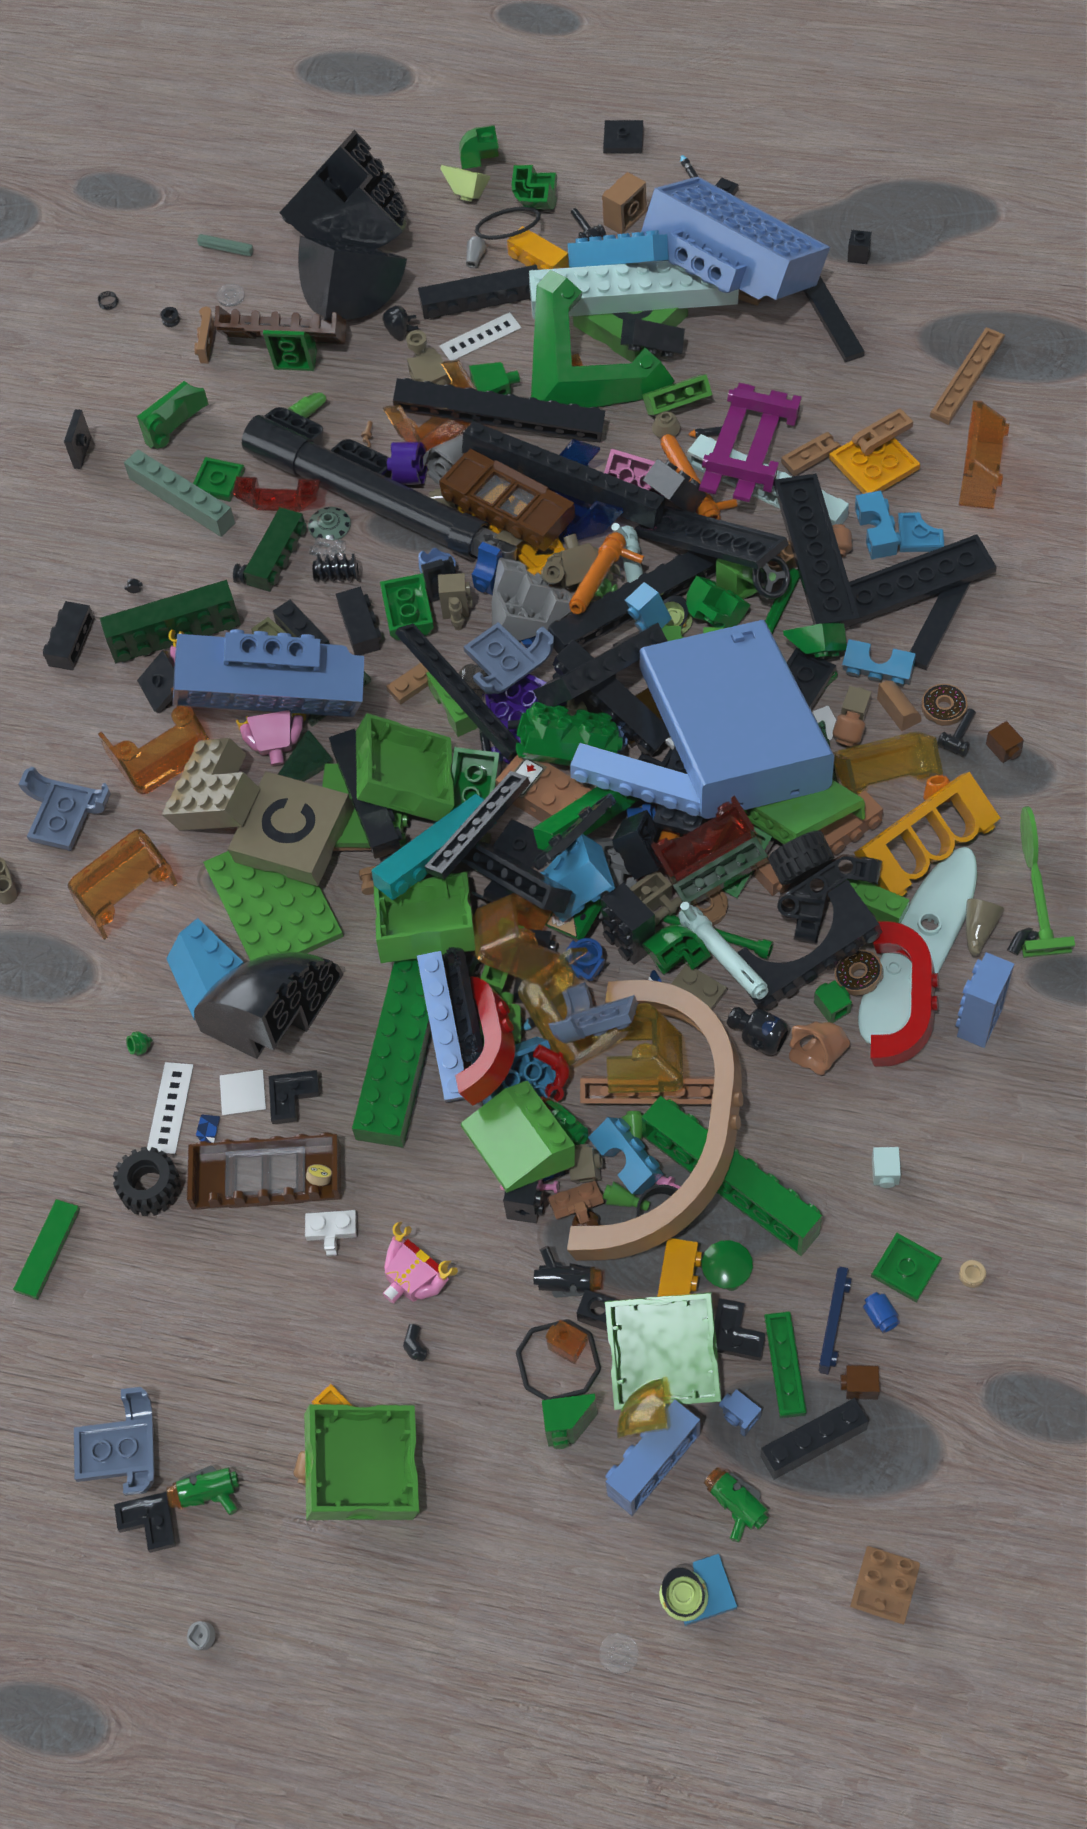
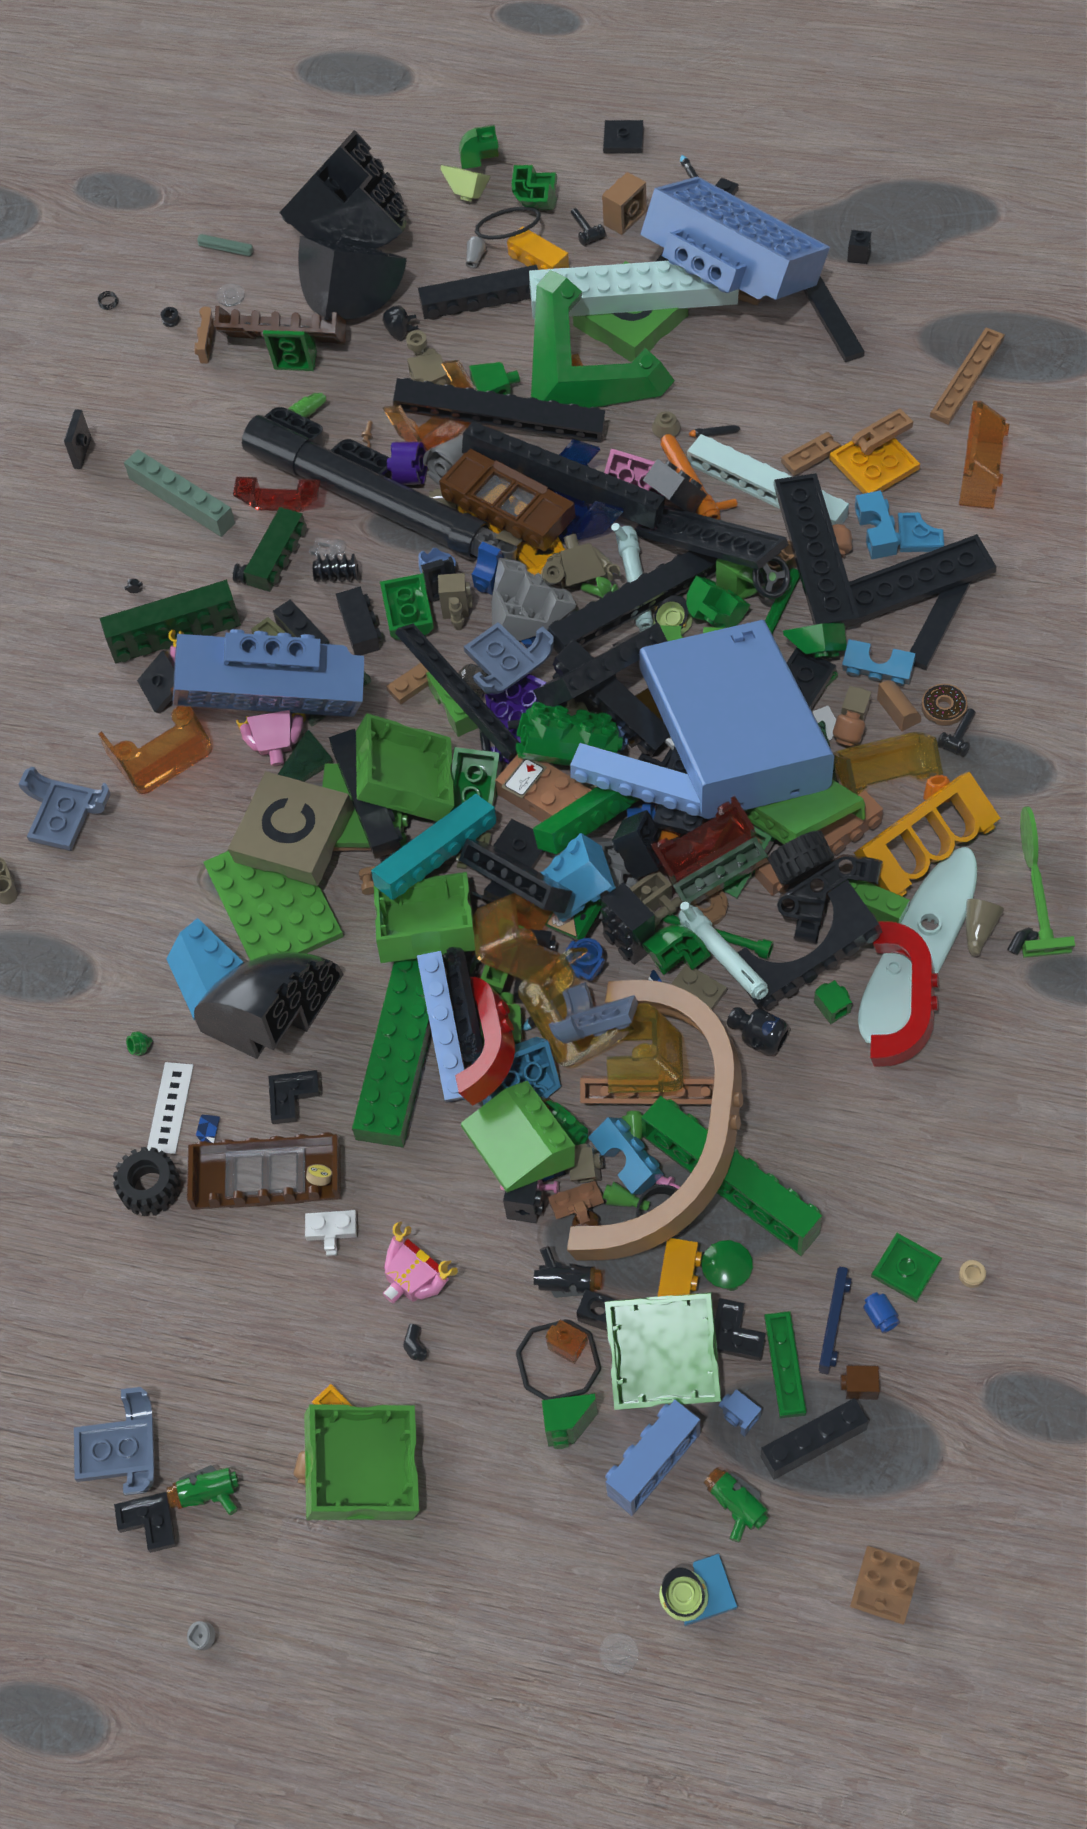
green tile [13,1199,80,1300] -> none
black brick [43,601,94,671] -> none
clear orange windscreen [68,829,177,940] -> none
green slope [137,381,209,449] -> none
dark tan piece [162,738,260,831] -> none
green tile [193,457,245,502] -> none
white sticker [220,1070,266,1115] -> none
sand green dish [308,507,351,542] -> none
black plate [424,771,530,880] -> none
white sticker [439,312,522,361] -> none
black piece [532,793,616,870] -> none
red piece [533,1044,569,1102] -> none
dark azure brick [568,230,669,268] -> none
orange cylinder [569,532,644,614] -> none
clear yellow brick [617,1378,668,1440] -> none
black brick [620,318,685,358] -> none
dark azure brick [625,582,672,630] -> none
bright green brick [642,374,712,415] -> none
magenta fence [699,383,802,502] -> none
nougat piece [789,1021,850,1075] -> none
tile [835,950,884,996] -> none
light aqua brick [872,1147,901,1188] -> none
medium blue brick [955,952,1014,1048] -> none
reddish brown brick [986,721,1024,763] -> none

